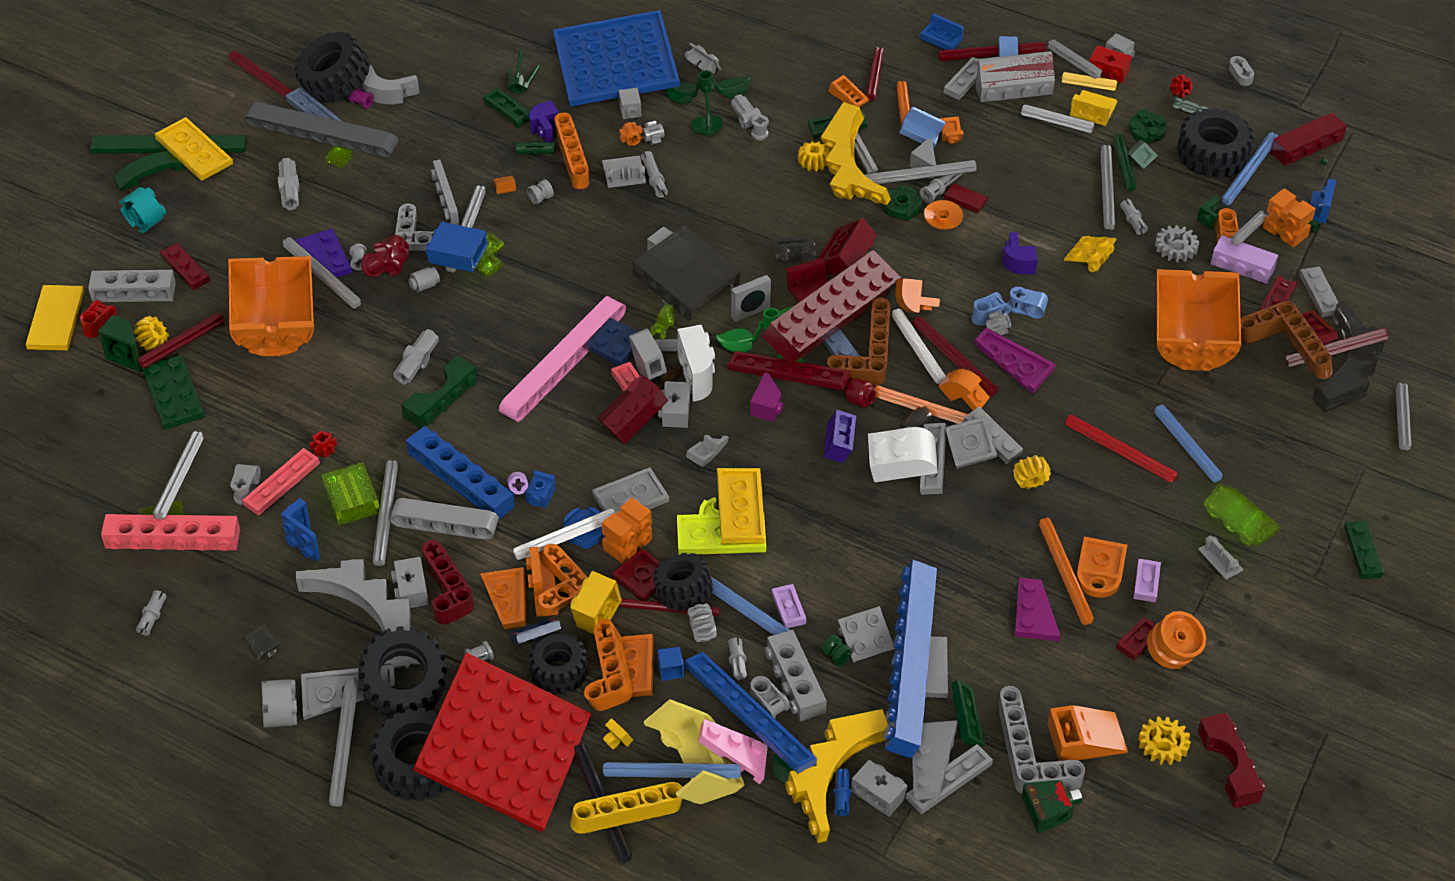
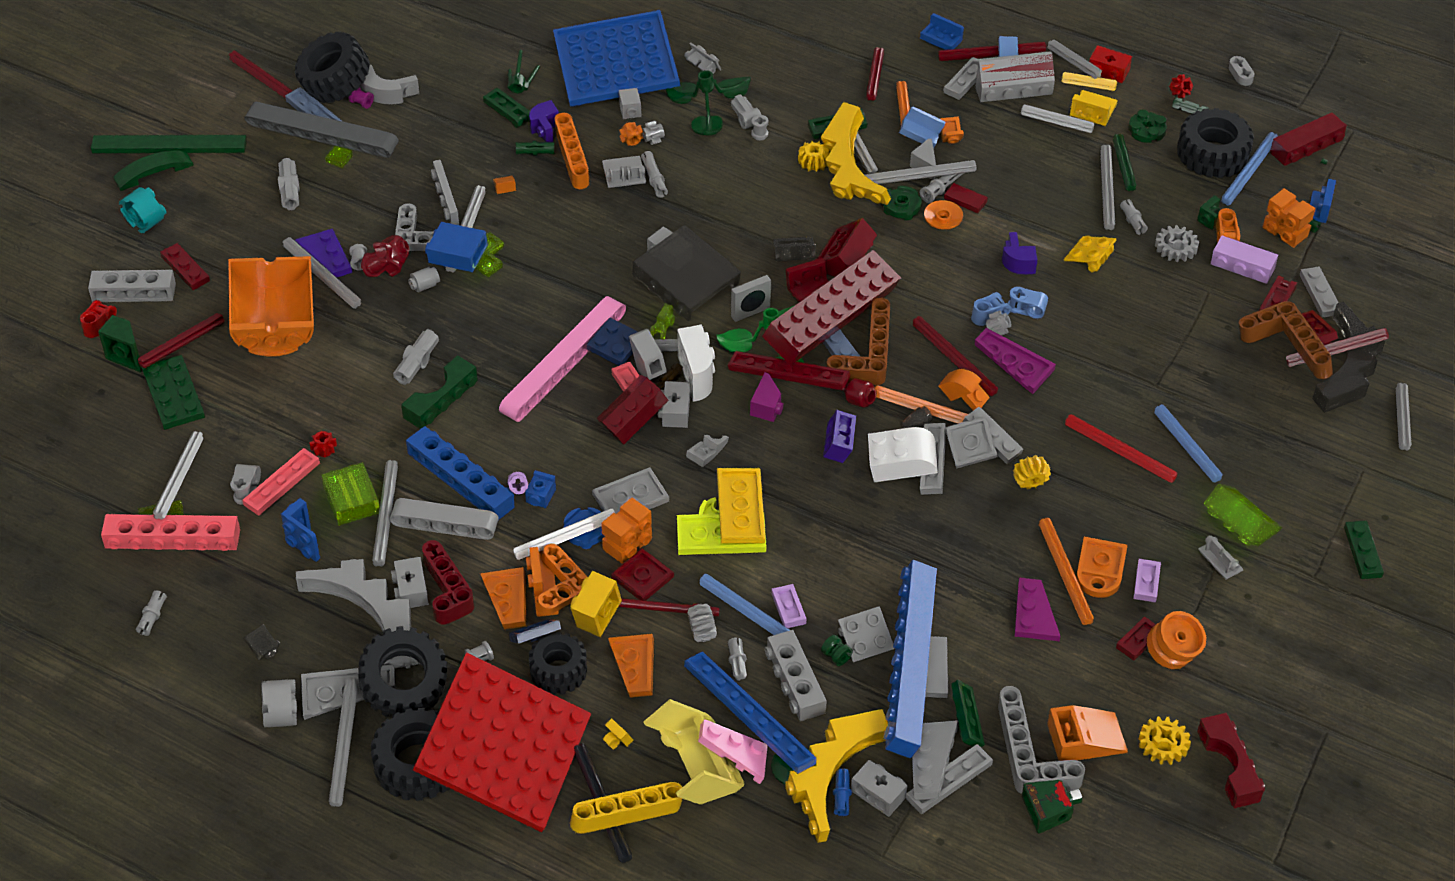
yellow tile [26,285,84,350] -> none
yellow gear [133,316,169,351] -> none
yellow tile [155,117,233,181] -> none
light grey wheel [527,179,554,205] -> none
orange beam [584,619,633,711] -> none
medium blue axle [603,762,741,778] -> none
black tyre [653,552,713,611] -> none
blue piece [657,647,684,681] -> none
light grey piece [750,676,791,719] -> none
orange slope [828,75,869,107] -> none
white axle [892,308,946,384] -> none
brick [895,278,940,313] -> none
light grey brick [1105,33,1135,58] -> none
sand green panel [1128,140,1158,169] -> none
orange cylinder [1157,269,1241,371] -> none
light grey axle [1231,211,1267,246] -> none

